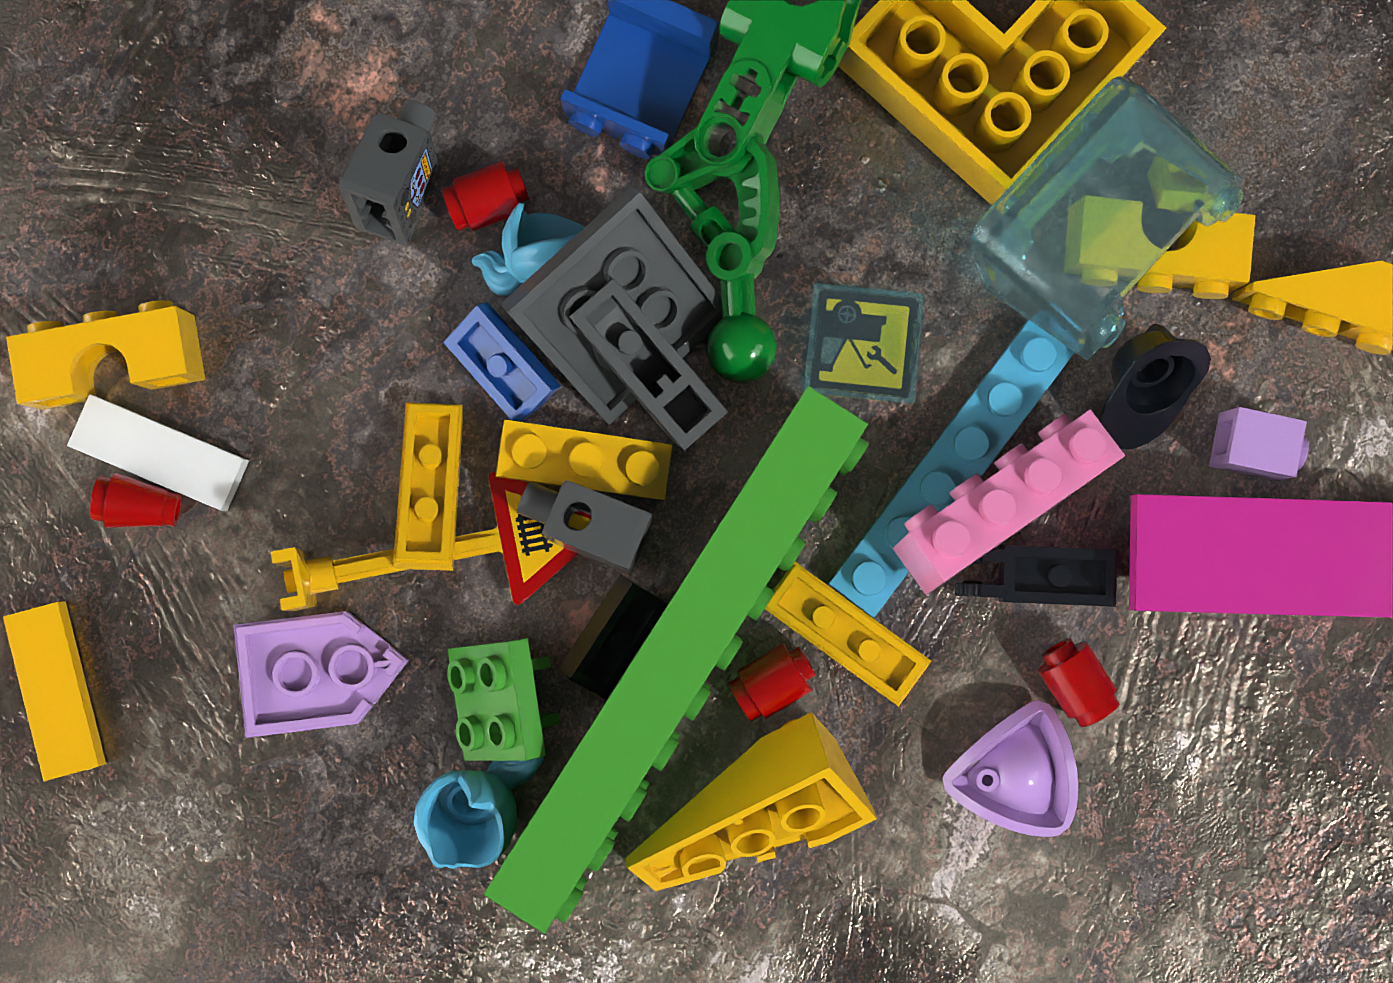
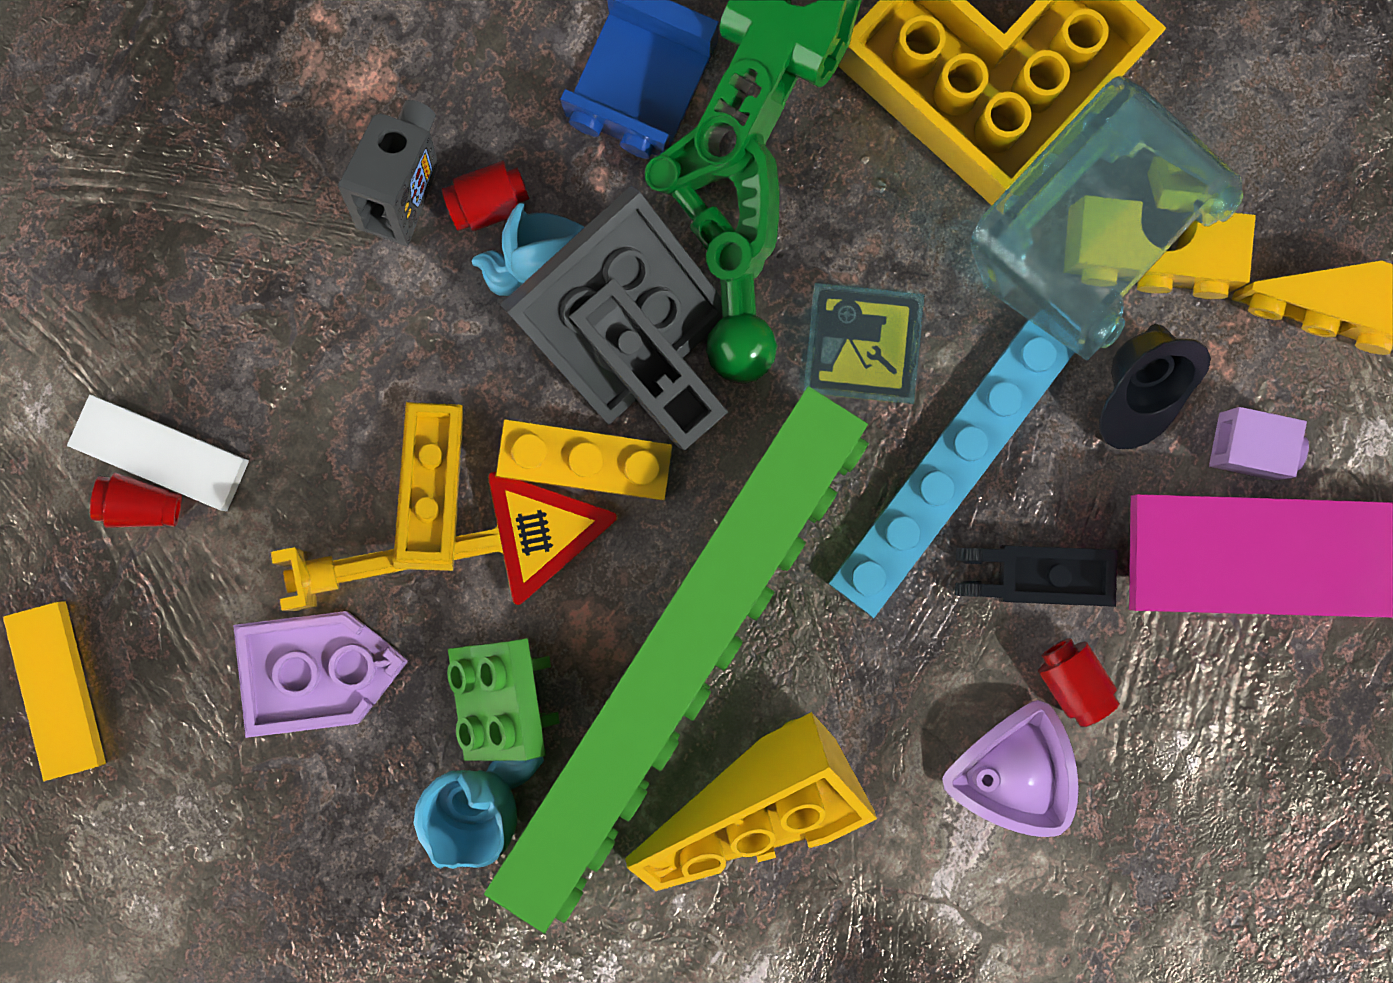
yellow arch [6,300,205,410] -> none
plate [443,302,561,422] -> none
dark grey torso [517,480,653,576] -> none
black plate [557,574,668,699] -> none
red brick [728,642,816,722] -> none
yellow tile [765,562,931,707] -> none
bright pink brick [892,409,1125,595] -> none

